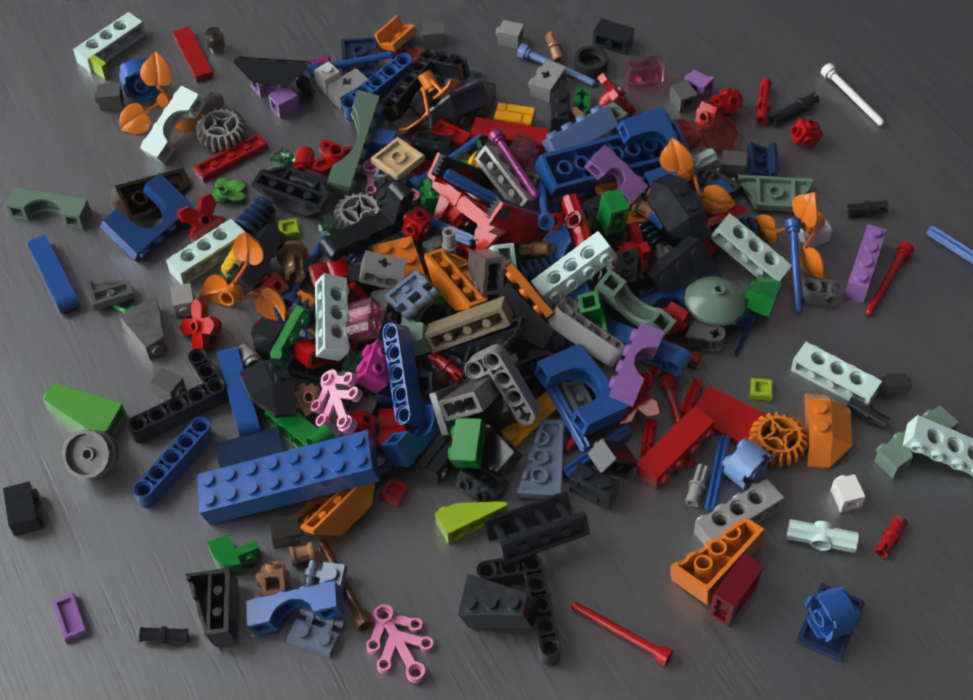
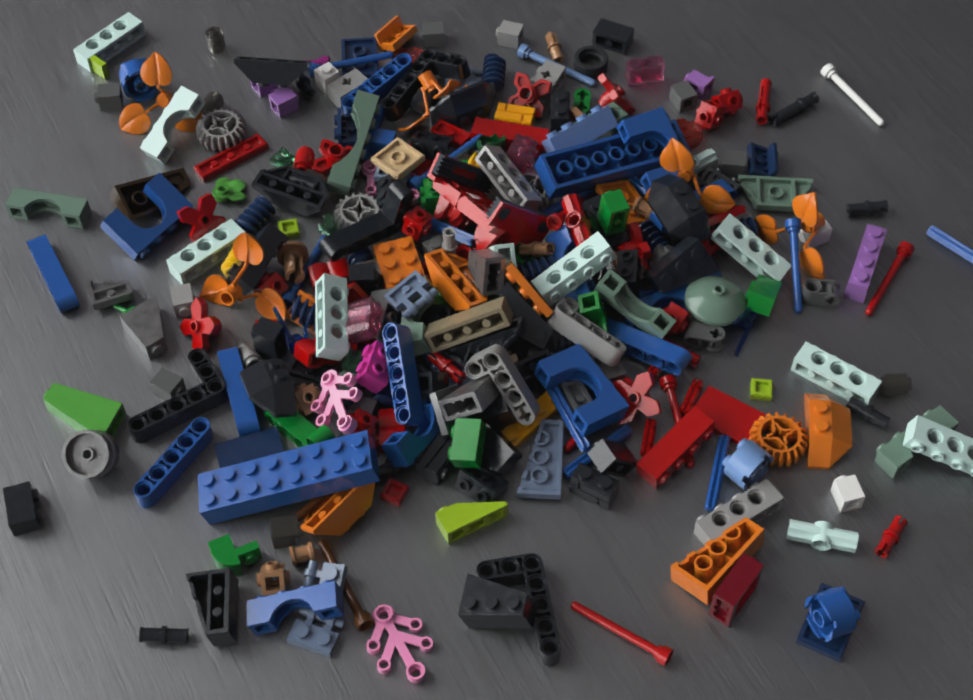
medium lavender tile [51,593,89,644] -> none
red tile [172,26,213,82] -> none
green plate [270,305,311,362] -> none
light grey brick [359,250,406,288] -> none
blue axle [444,169,504,204] -> none
black fence [483,491,590,565] -> none
magenta piece [488,129,540,200] -> none
blue piece [537,183,555,230] -> none
medium lavender arch [584,145,648,205] -> none
medium lavender arch [608,322,665,407] -> none
light grey axle [685,464,709,508] -> none
clear red tile [701,115,739,153] -> none
red brick [790,118,824,148] -> none
none -> dark blue bracket [334,107,357,147]
none -> dark blue piece [482,53,506,92]
none -> red plant [507,72,552,118]

